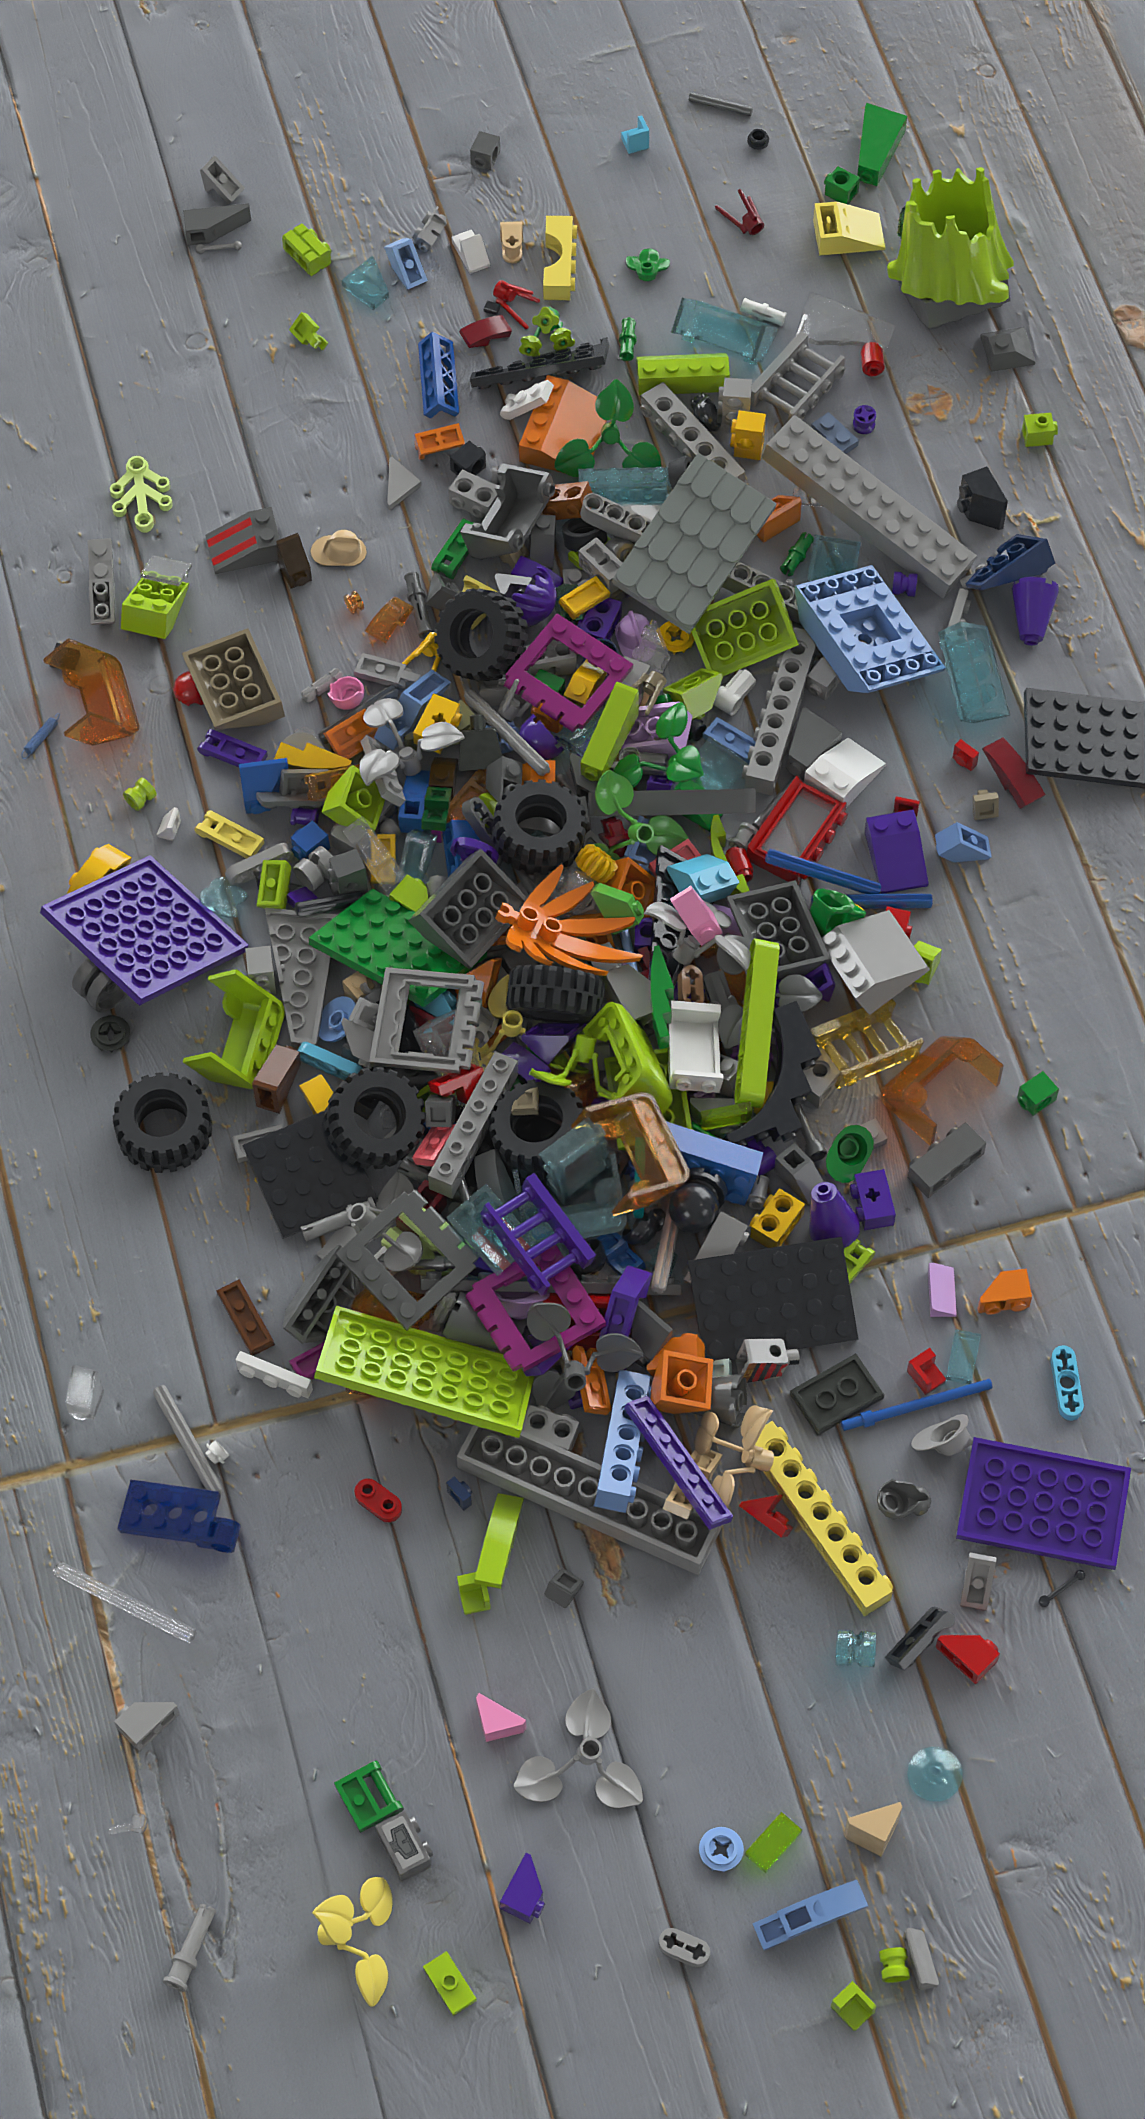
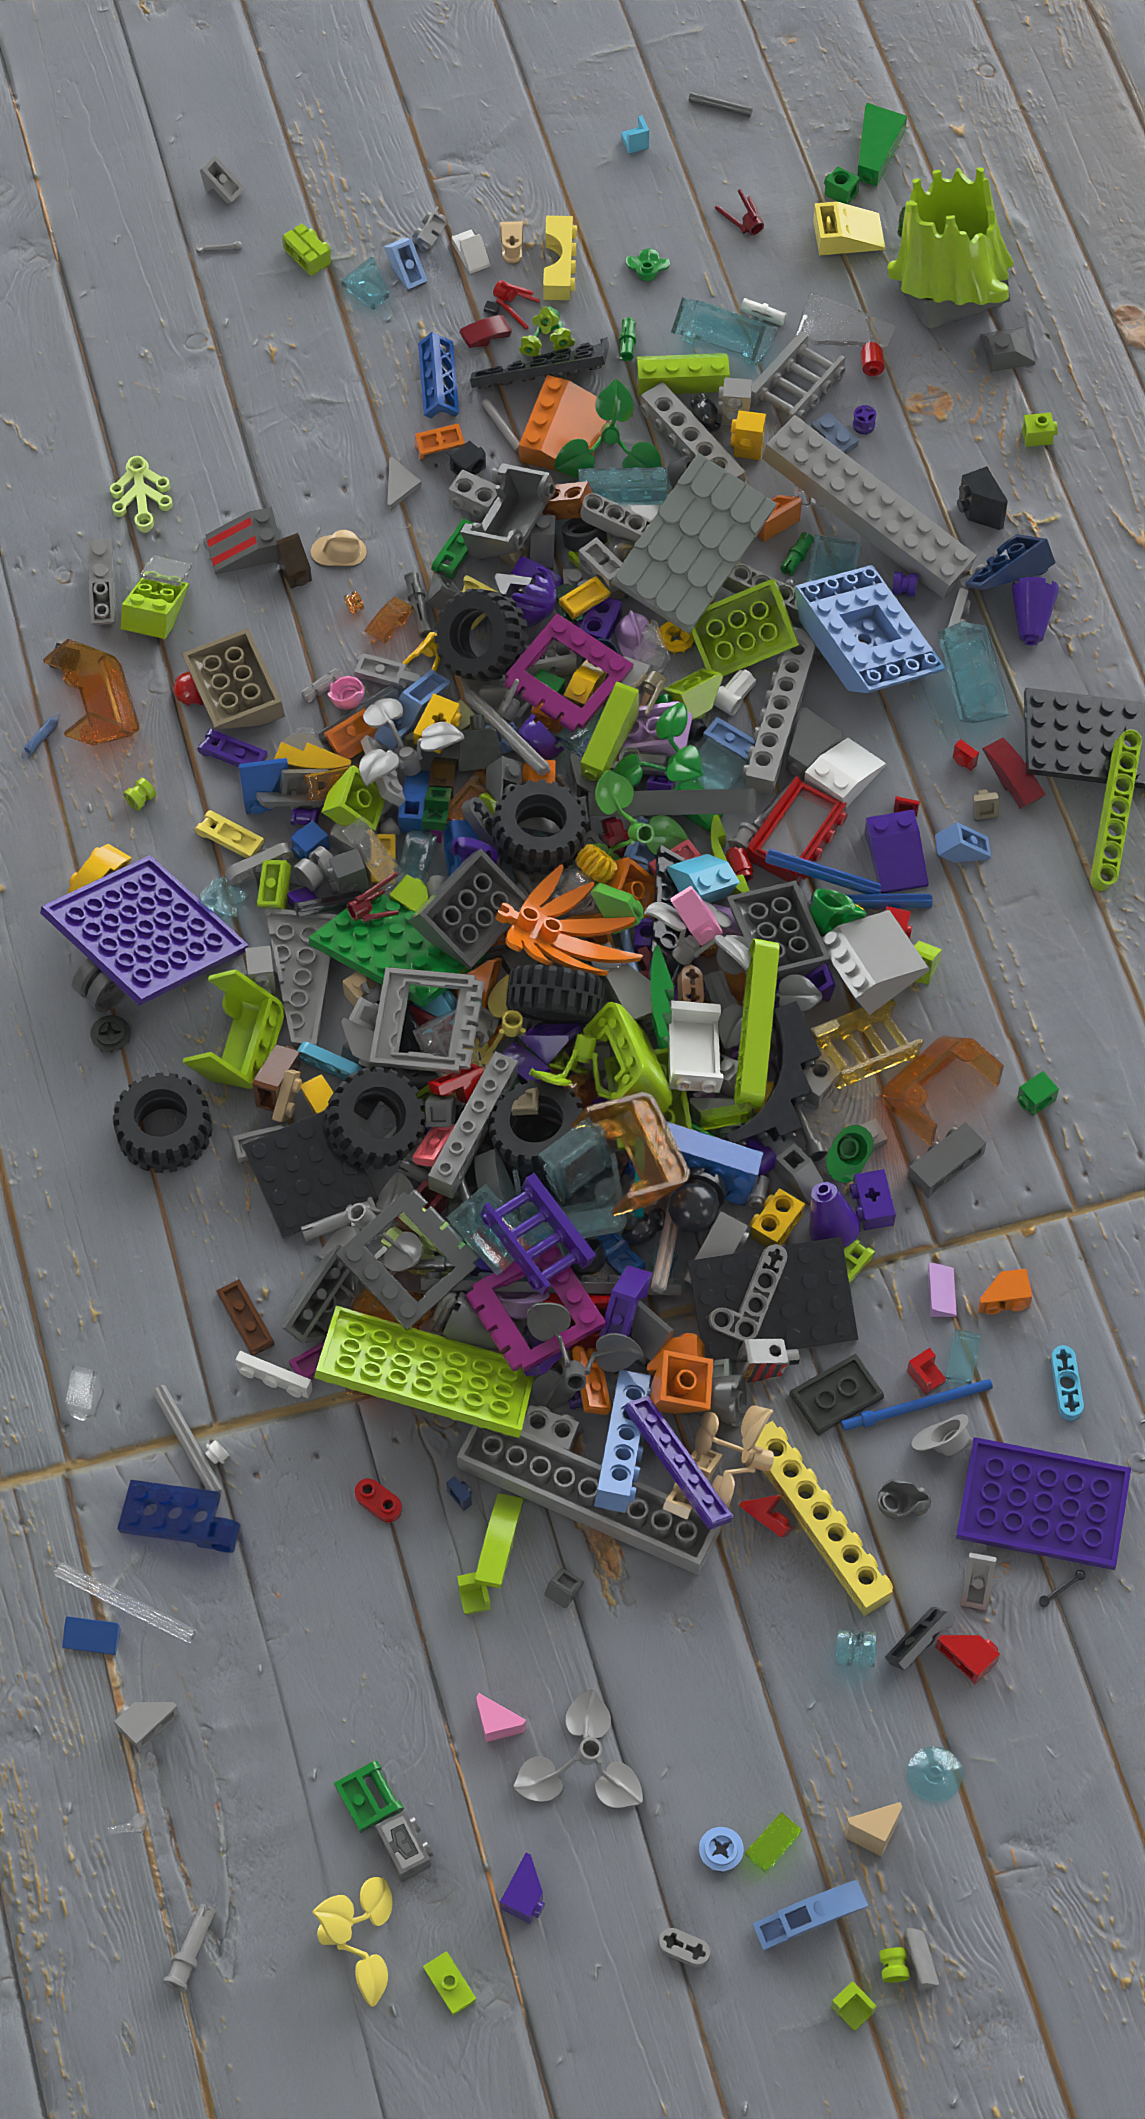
white slope [157,807,181,841] -> none
dark grey slope [183,203,251,245] -> none
lime plate [289,312,328,350] -> none
medium blue dish [319,996,356,1042] -> none
dark grey brick [470,131,500,170] -> none
white plate [500,380,554,420] -> none
black plate [747,129,769,150] -> none
light grey brick [806,657,841,700] -> none
none -> blue slope [62,1616,121,1655]
none -> tan plate [272,1069,302,1122]
none -> dark red plant [347,872,399,923]
none -> light grey bar [481,399,520,453]
none -> light grey beam [708,1244,787,1342]
none -> lime beam [1090,729,1142,892]

